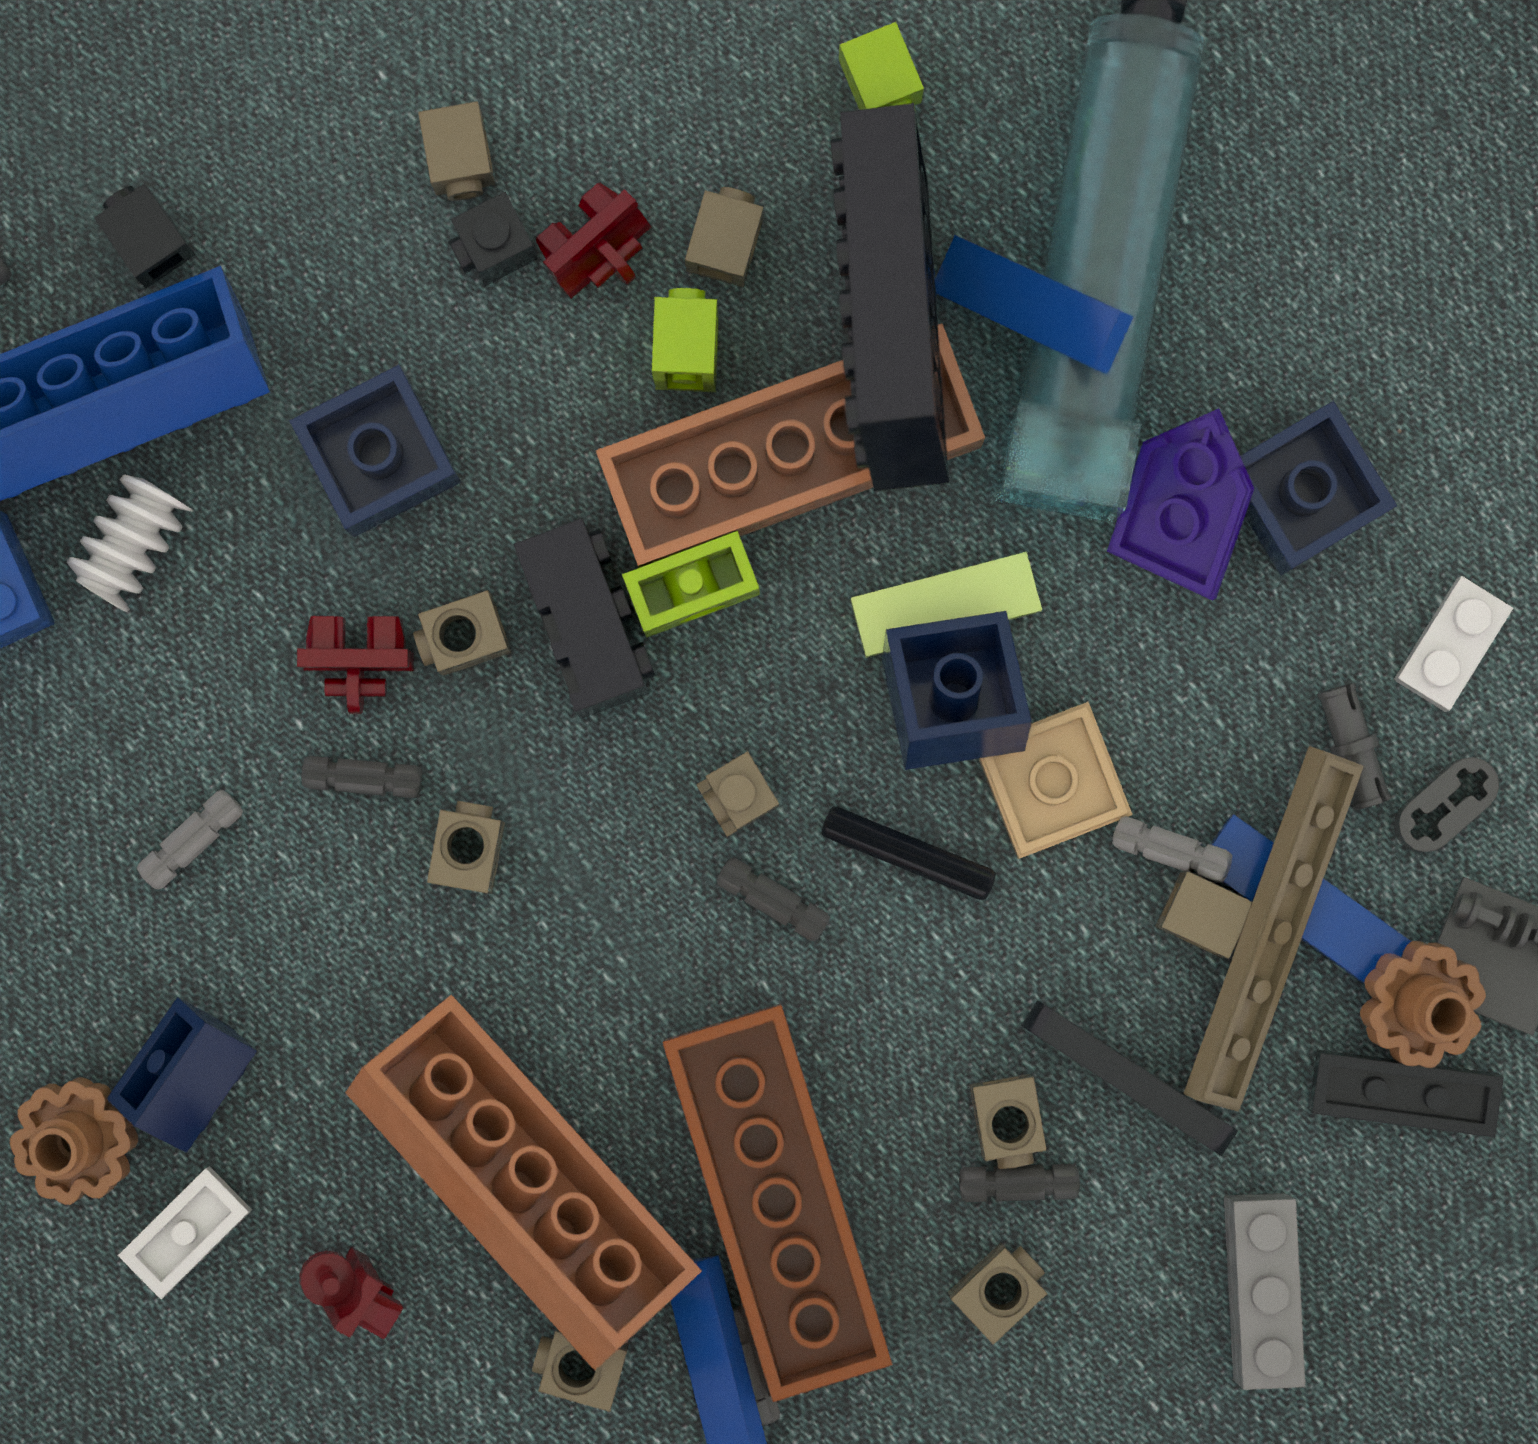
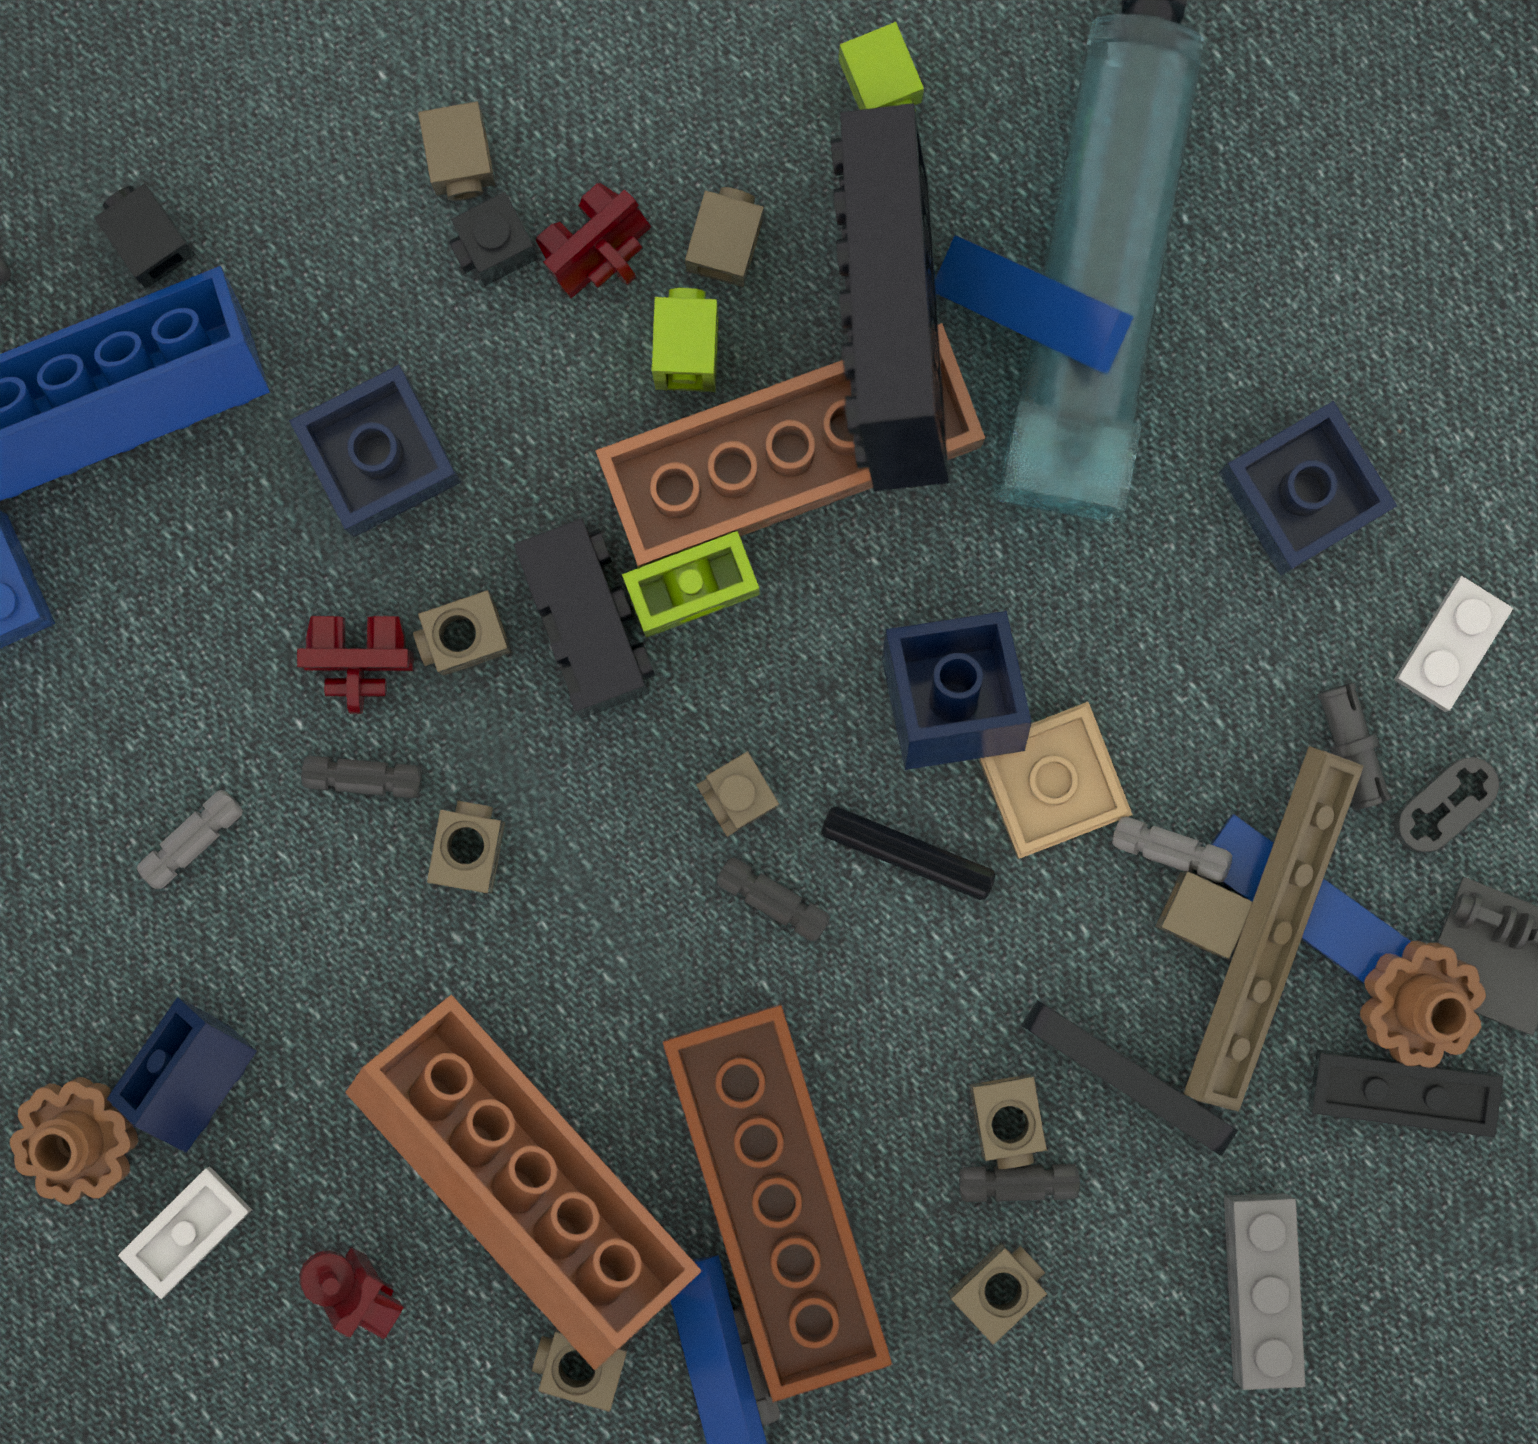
white piece [67,475,193,613] -> none
yellowish green tile [850,552,1042,658] -> none
dark purple tile [1107,408,1254,601] -> none

